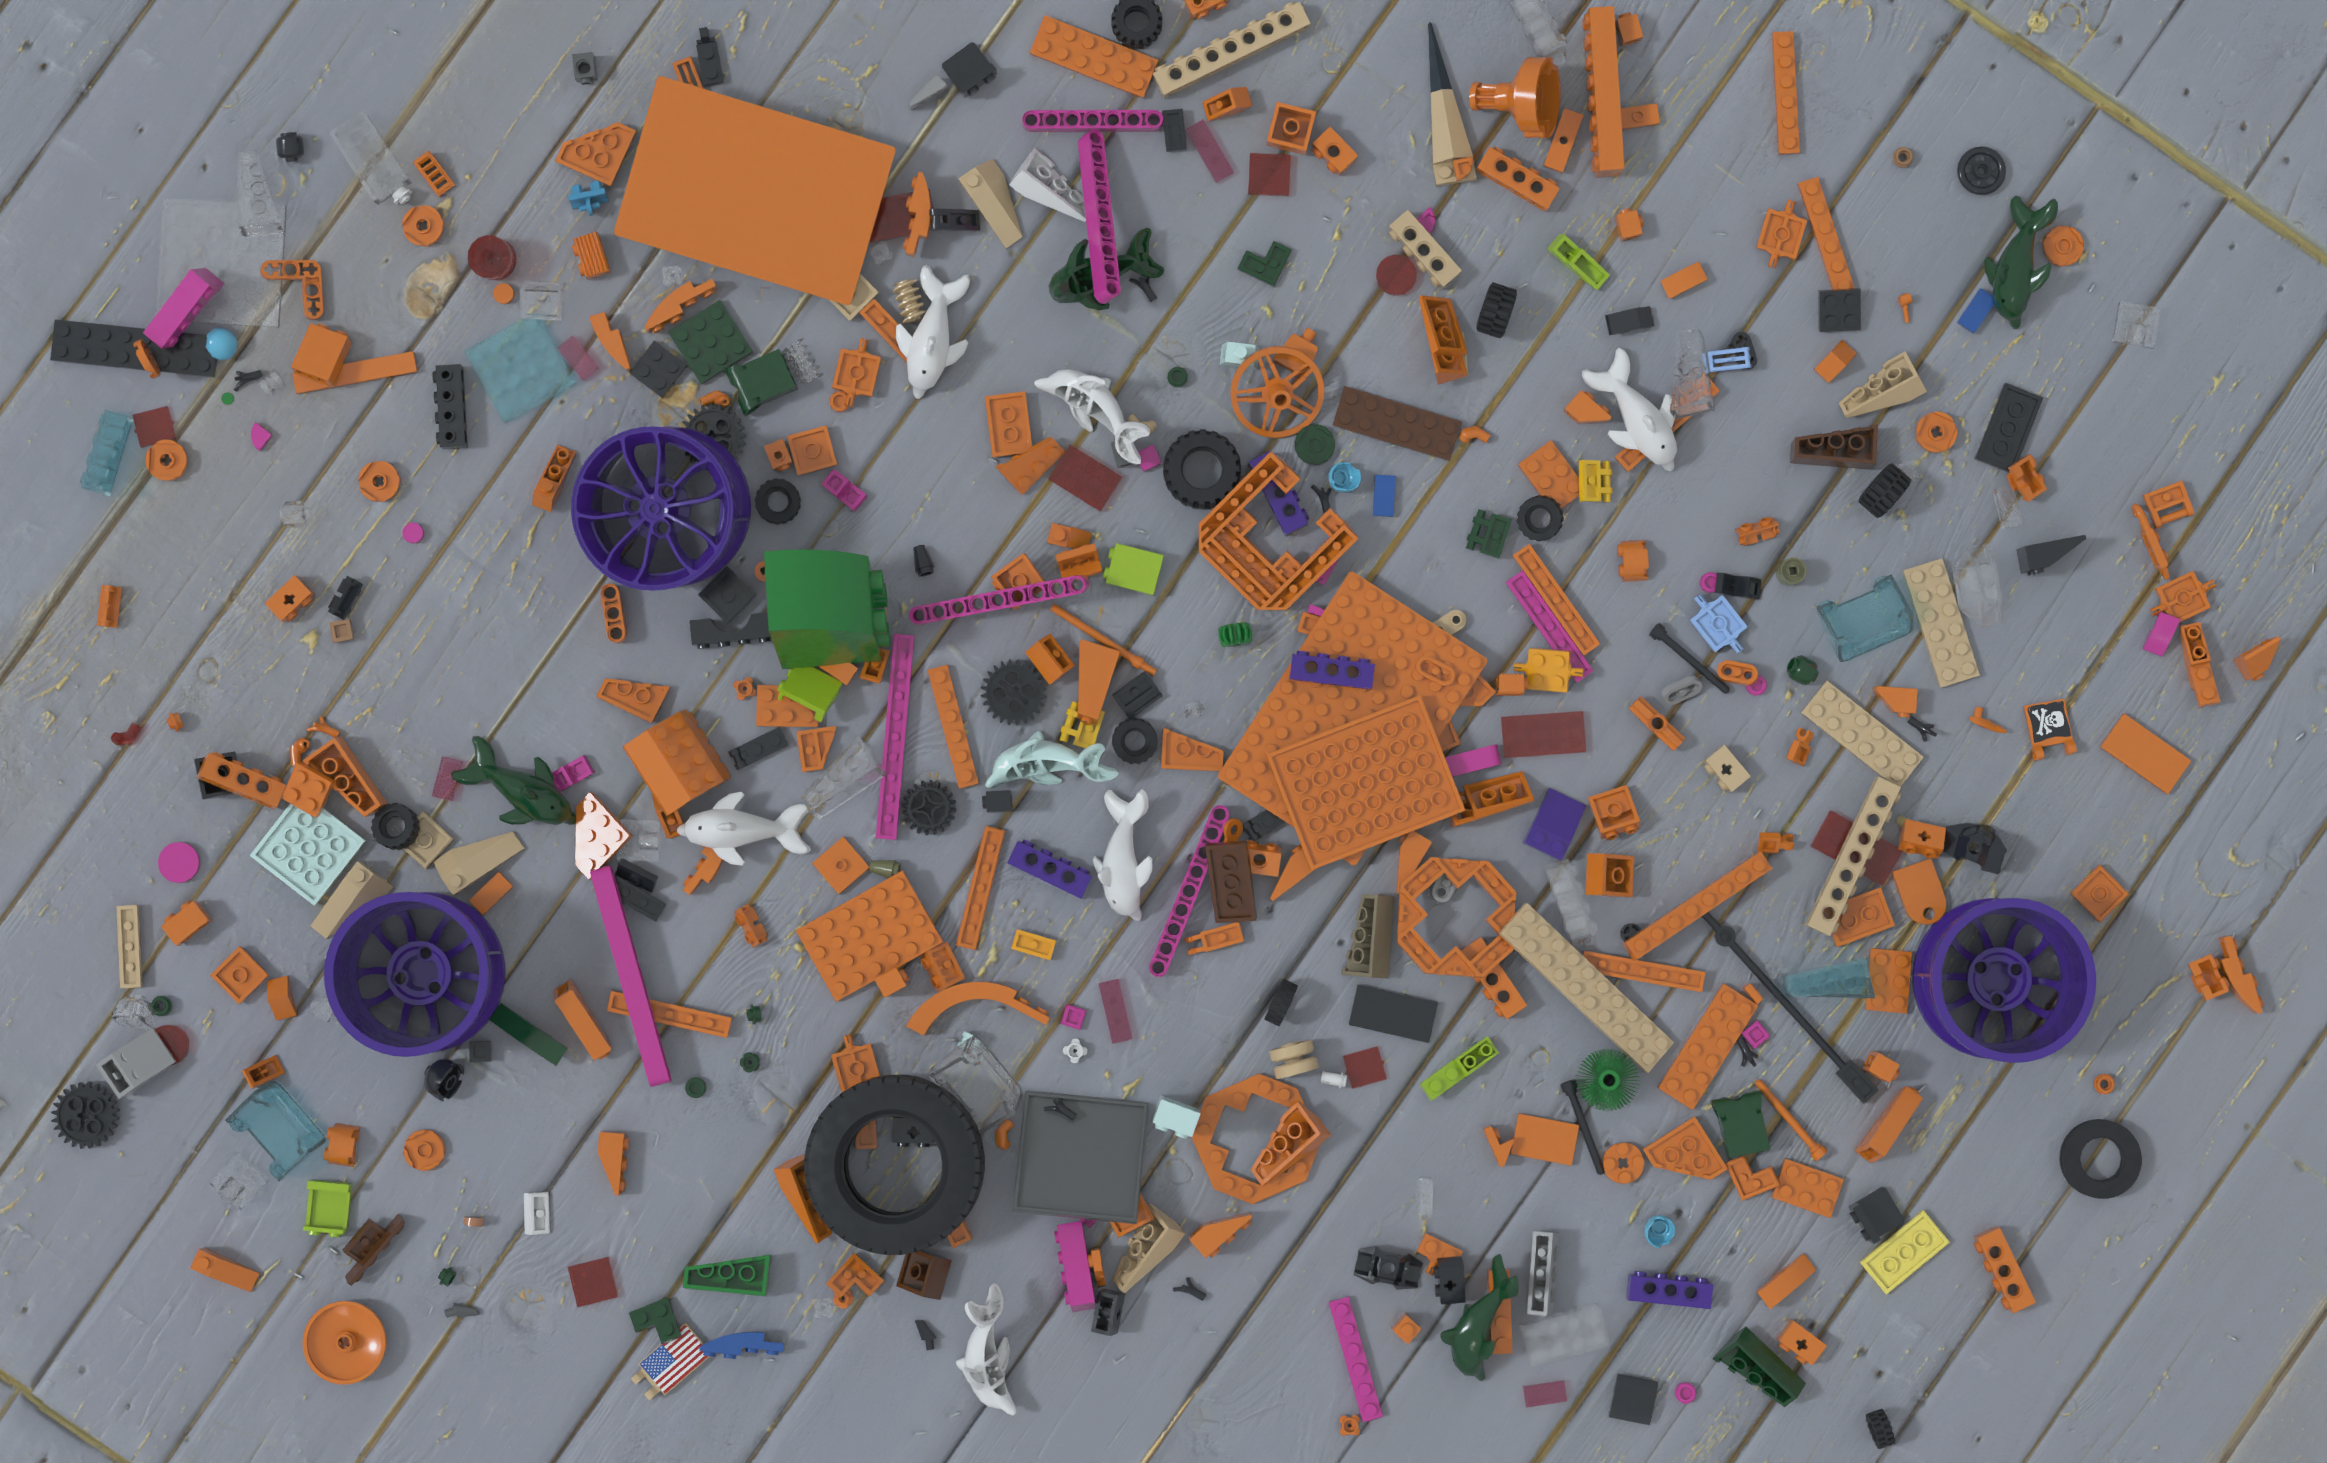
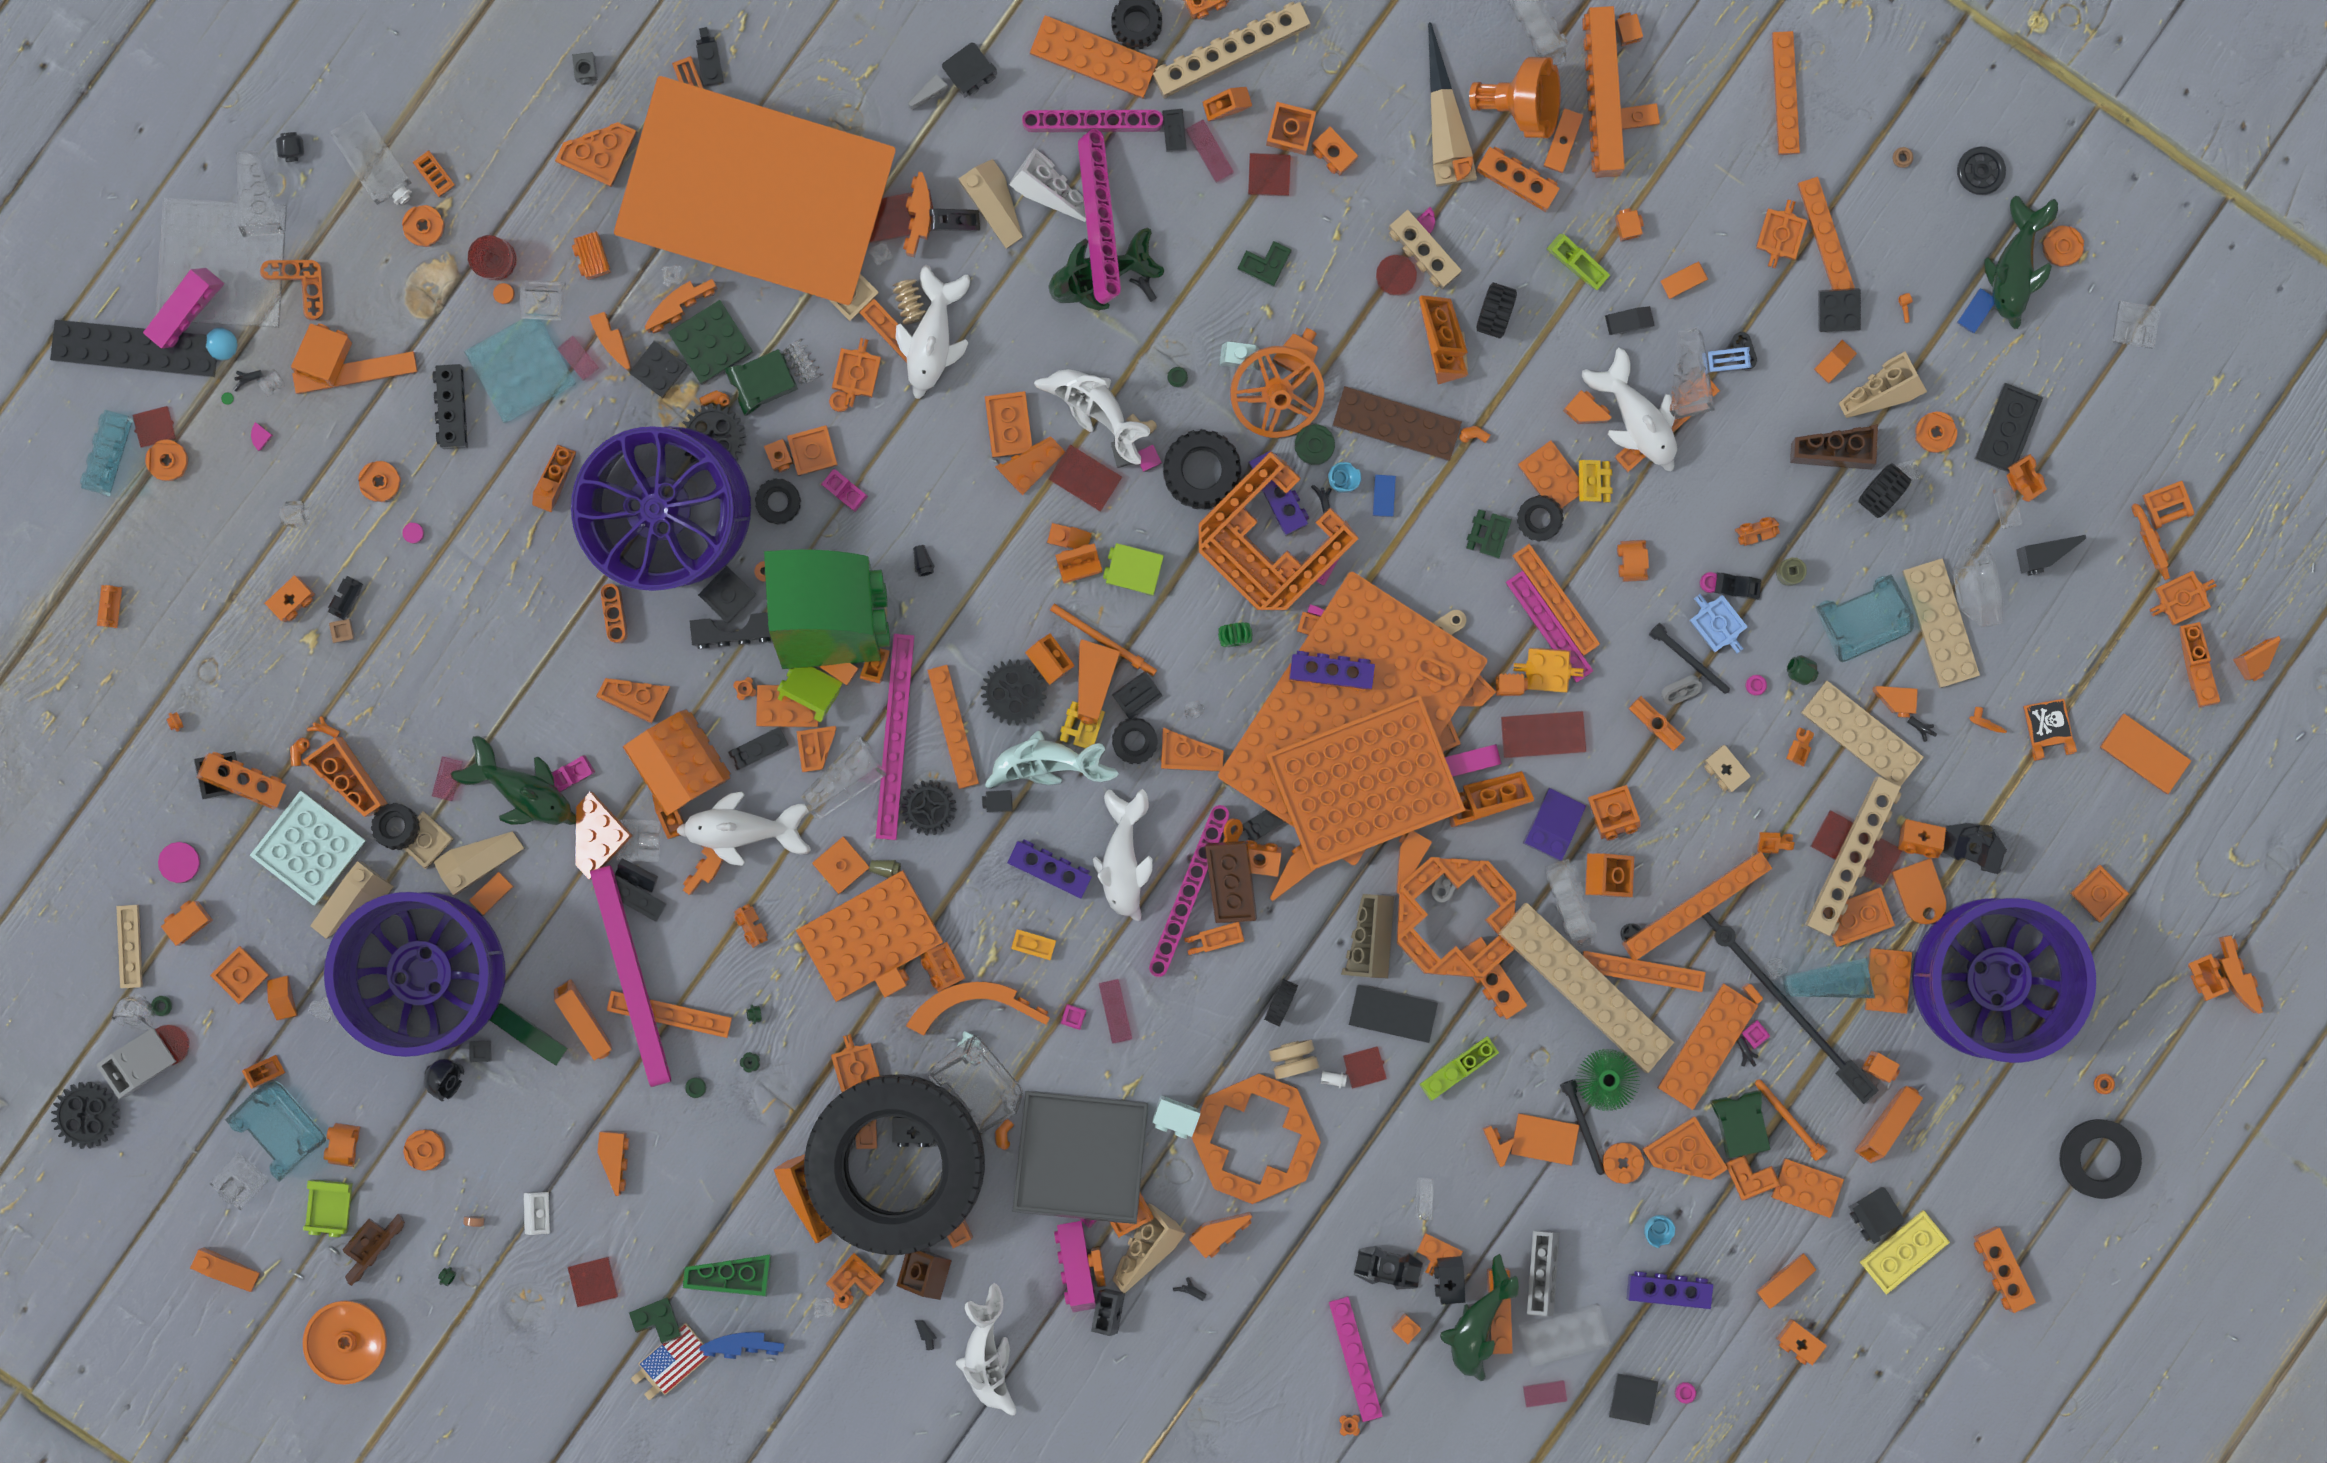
clear red arm [111,722,141,746] -> none
orange tile [133,339,161,379] -> none
orange plate [281,761,335,818] -> none
dark grey bar [444,1303,479,1318] -> none
dark azure hips [568,181,609,216] -> none
dark pink beam [909,575,1089,625] -> none
orange tile [956,826,1005,950] -> none
orange plate [991,553,1045,610] -> none
black bar [1044,1098,1077,1121] -> none
white plate [1063,1038,1087,1063] -> none
orange wedge [1251,1102,1331,1186] -> none
dark green wedge [1713,1326,1806,1407] -> none
orange plate [1717,660,1759,686] -> none
black tyre [1866,1409,1895,1449] -> none
dark pink slope [2142,611,2180,657] -> none

